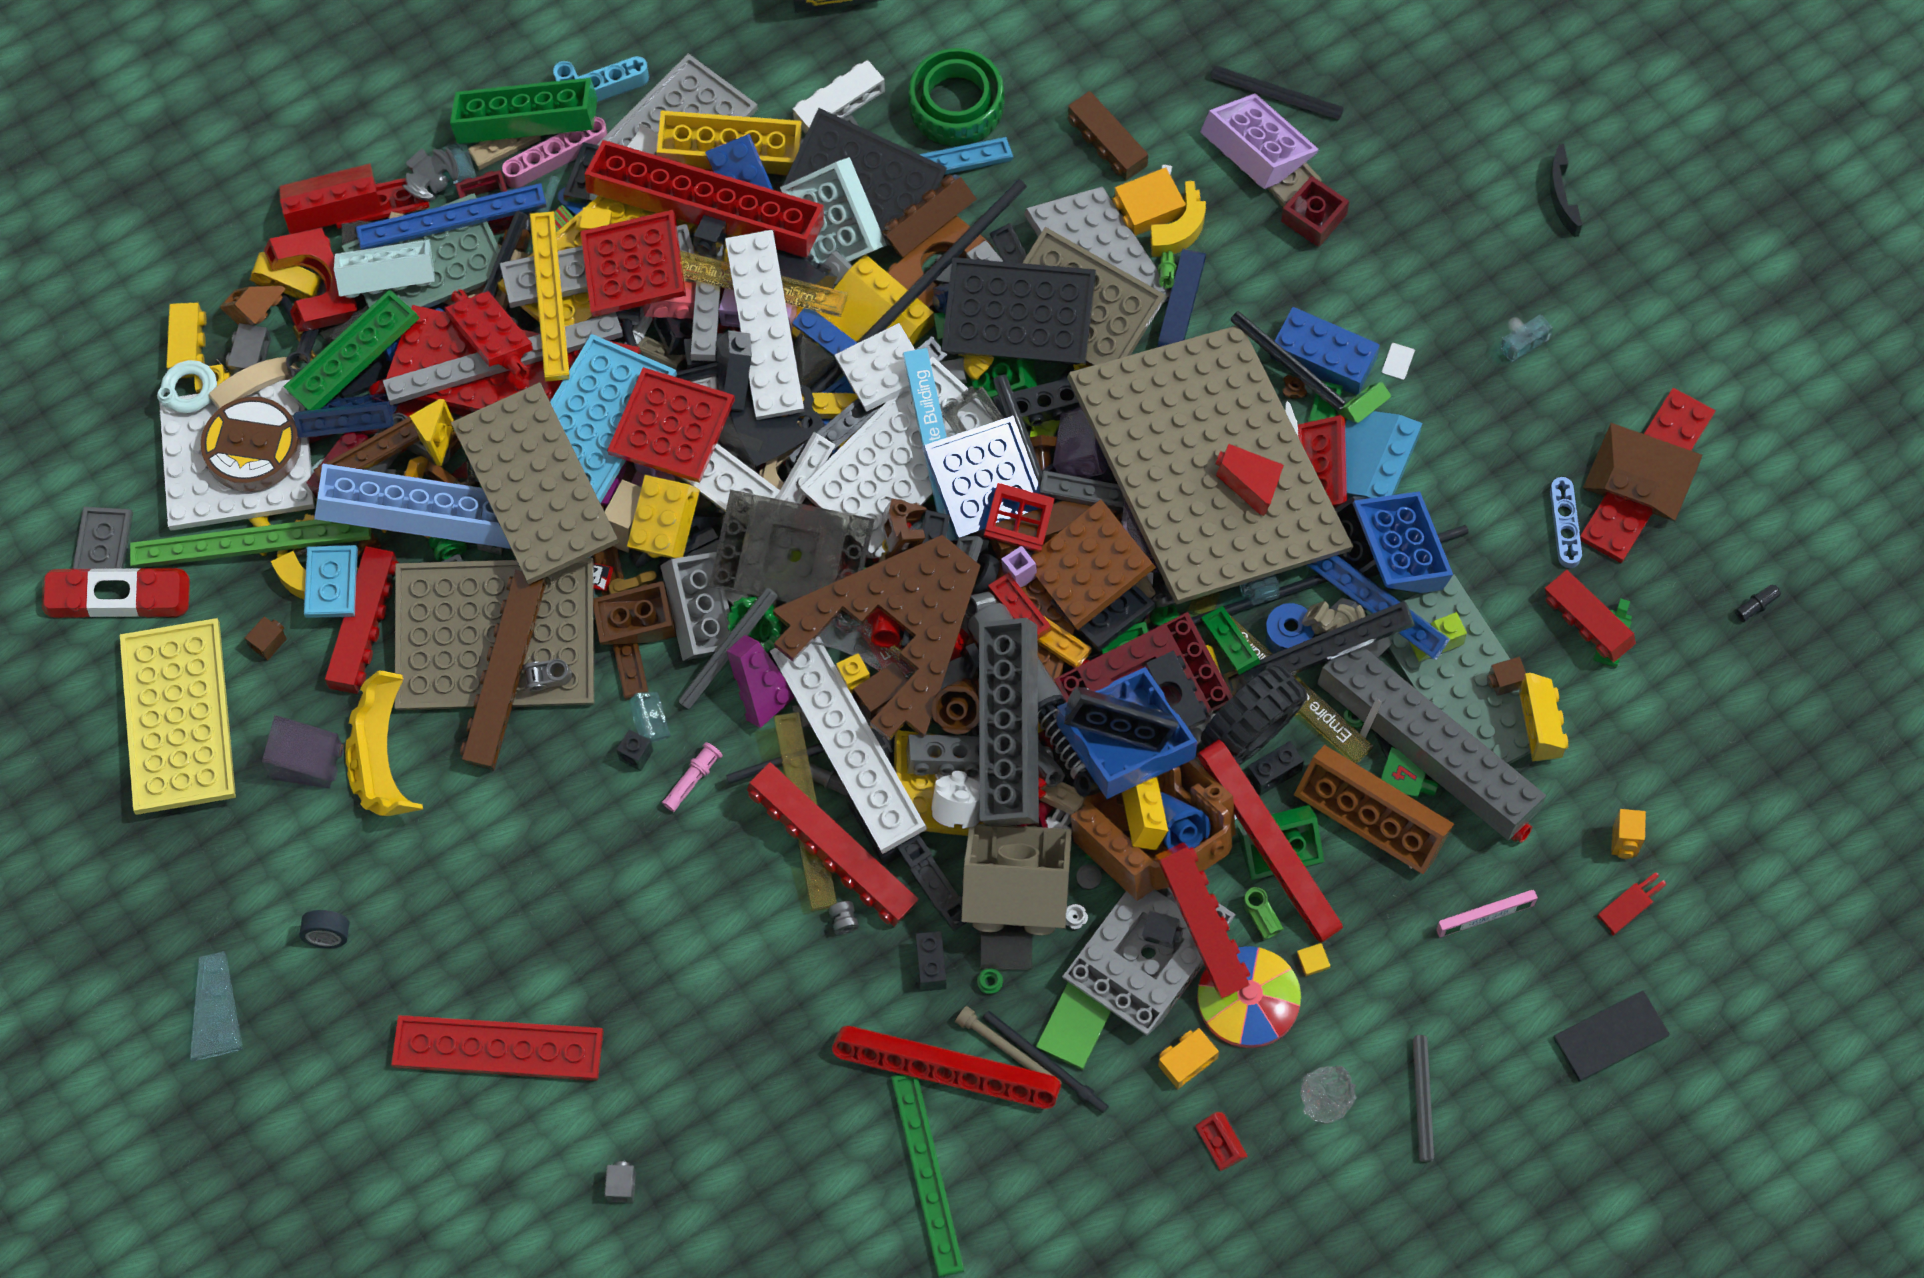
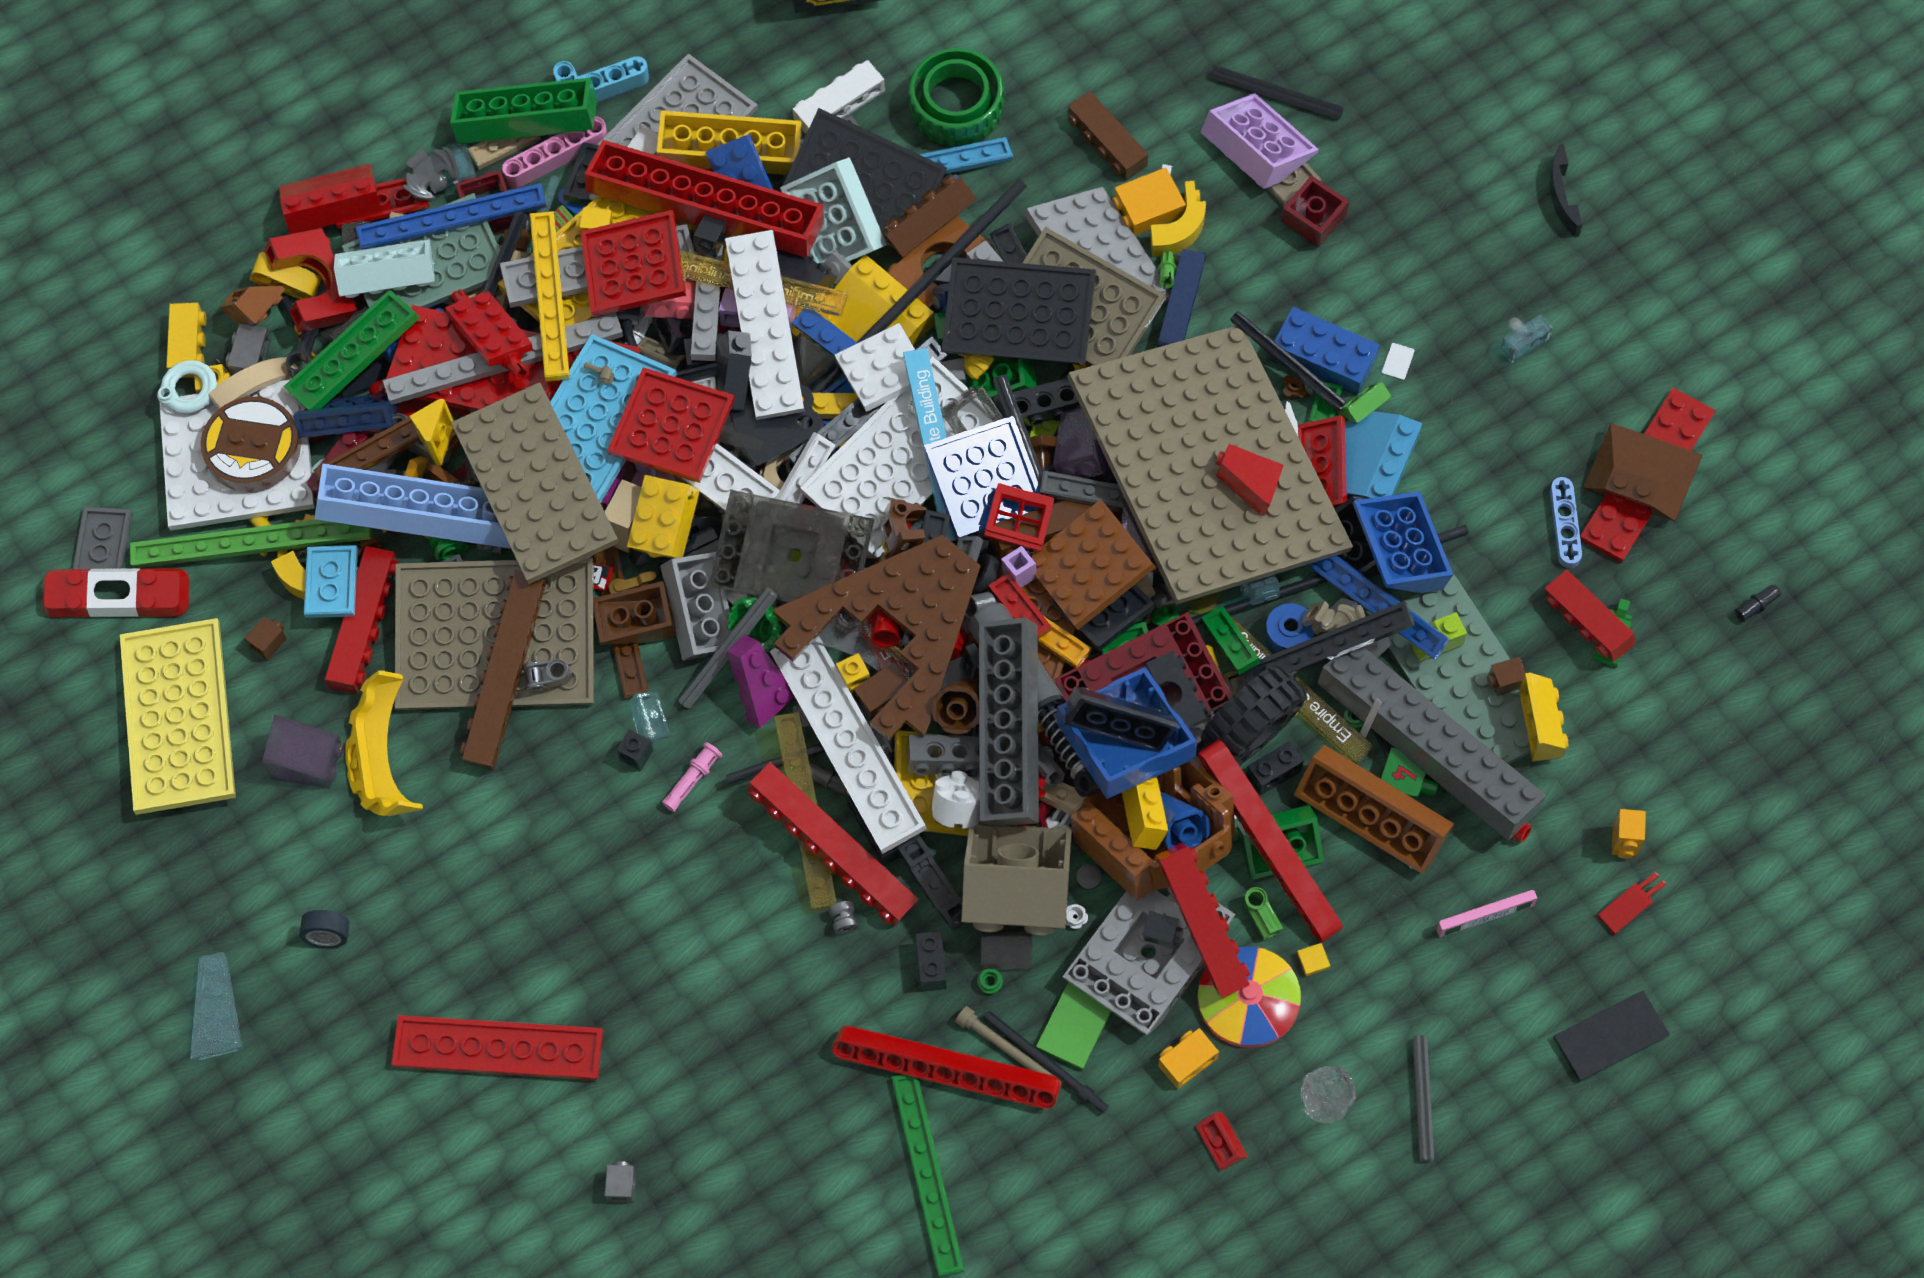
none -> dark tan hand [584,362,615,385]

